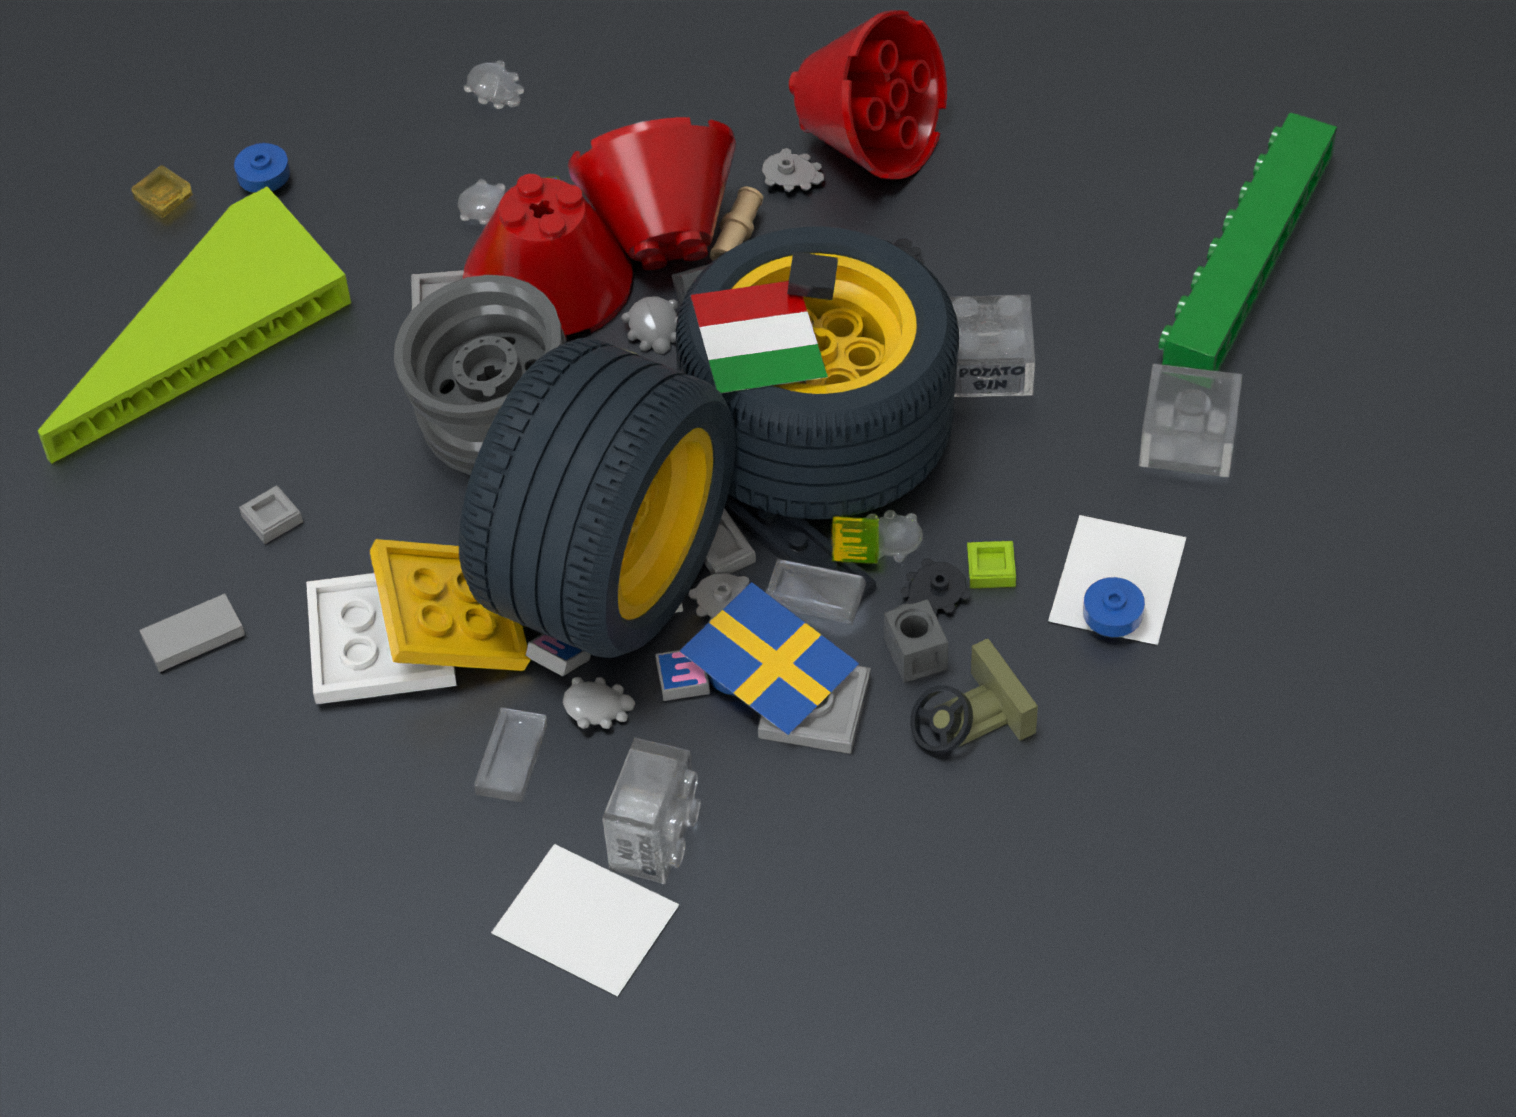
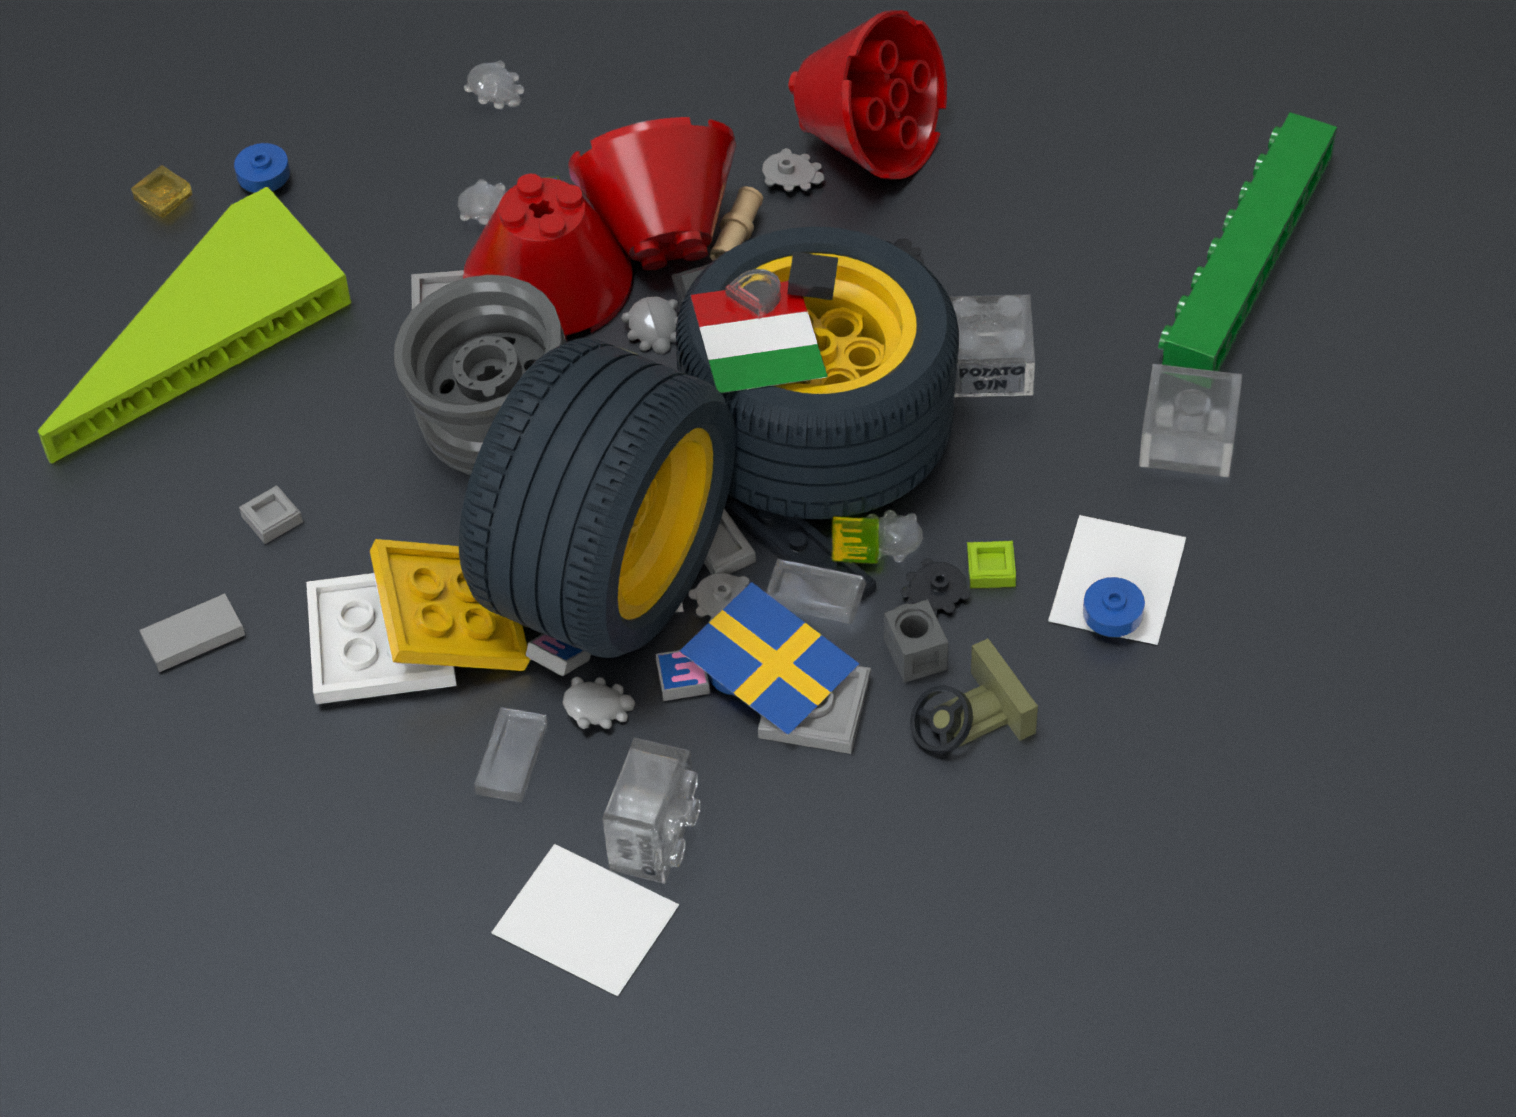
none -> clear tile [725,269,781,320]

